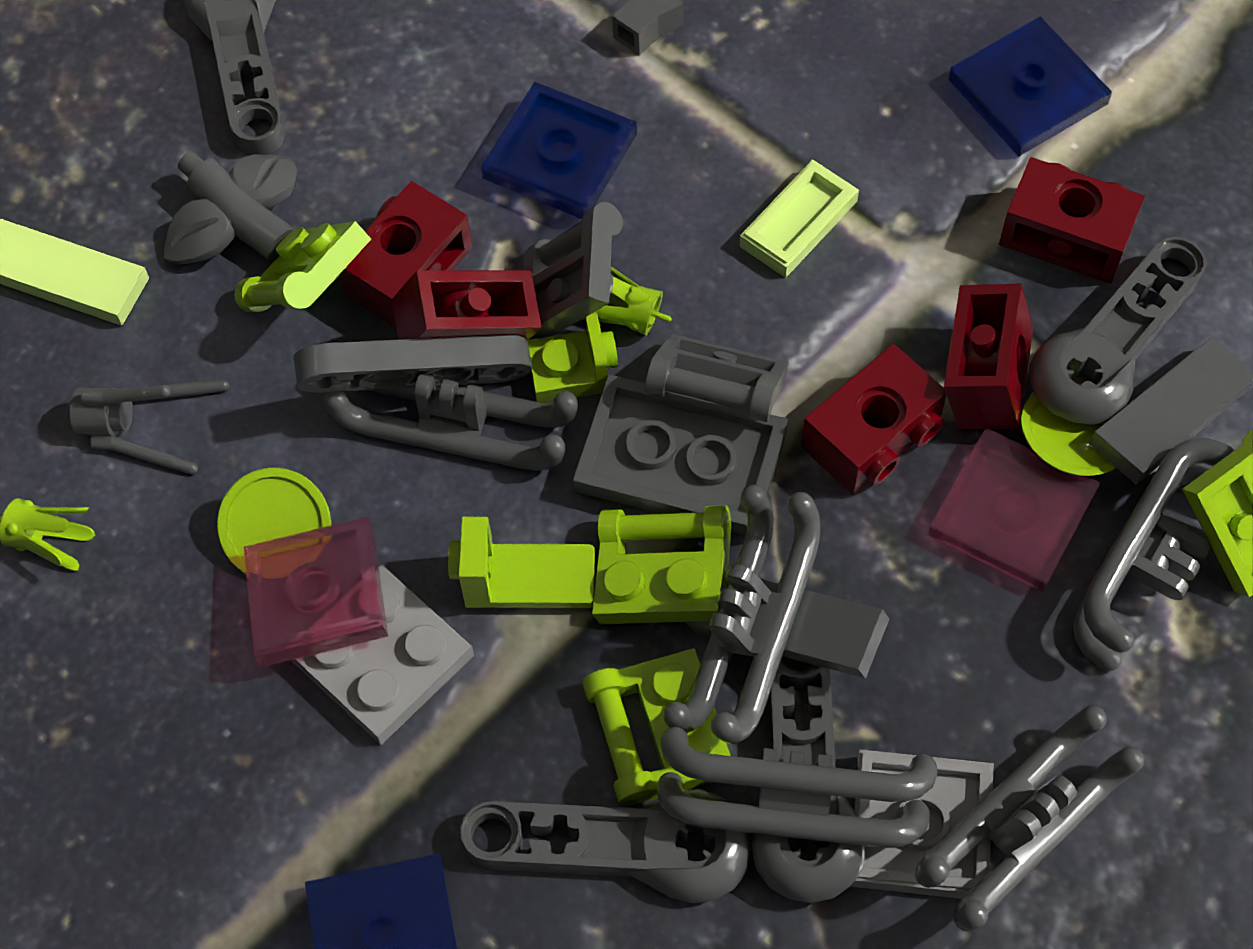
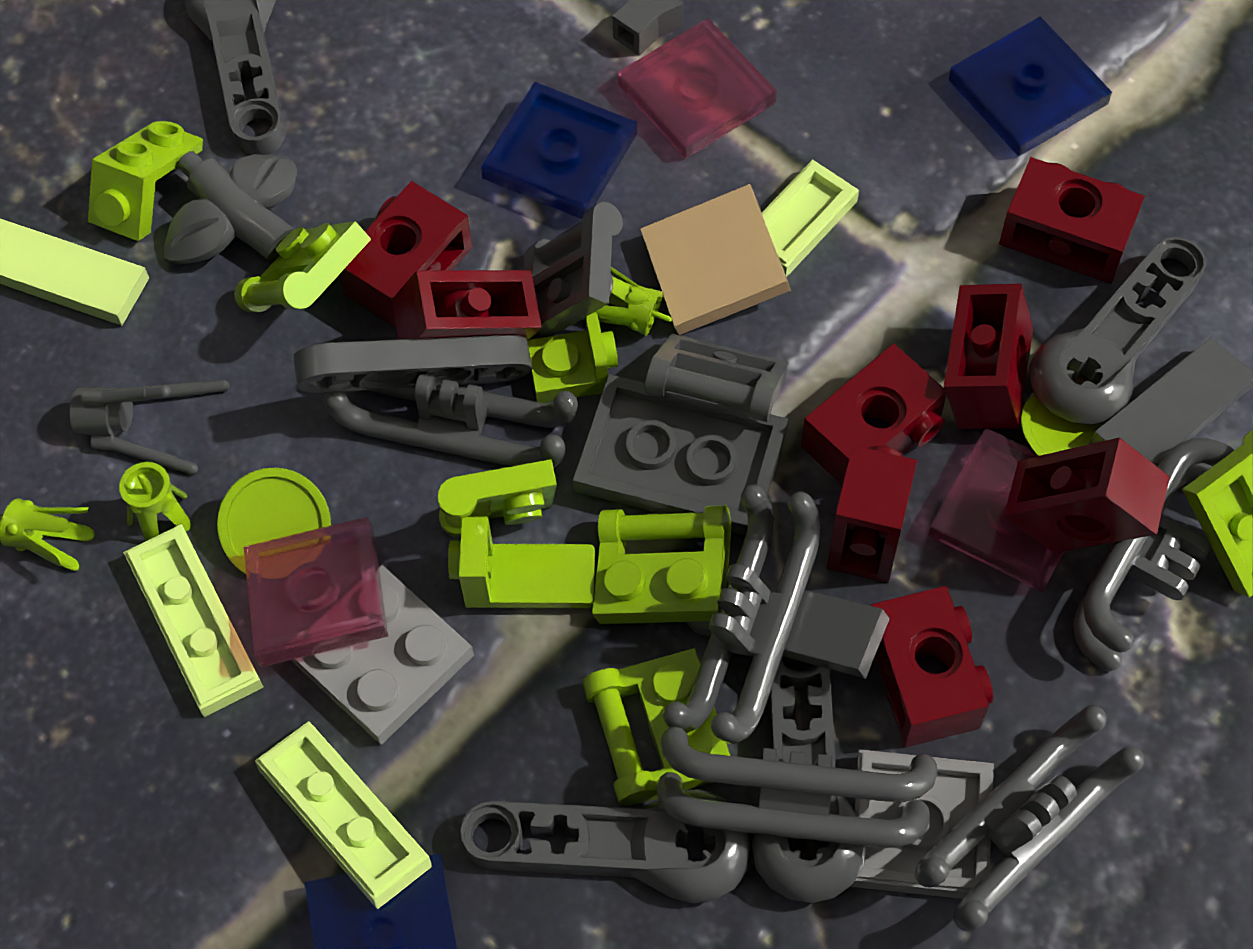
none -> lime bracket [88,121,203,241]
none -> lime piece [119,462,191,541]
none -> yellowish green tile [123,524,264,717]
none -> yellowish green tile [255,721,432,910]
none -> lime plate [438,459,557,537]
none -> clear pink tile [618,18,777,159]
none -> tan tile [640,184,791,335]
none -> dark red brick [826,445,917,583]
none -> dark red brick [870,586,994,748]
none -> dark red brick [1004,437,1170,553]

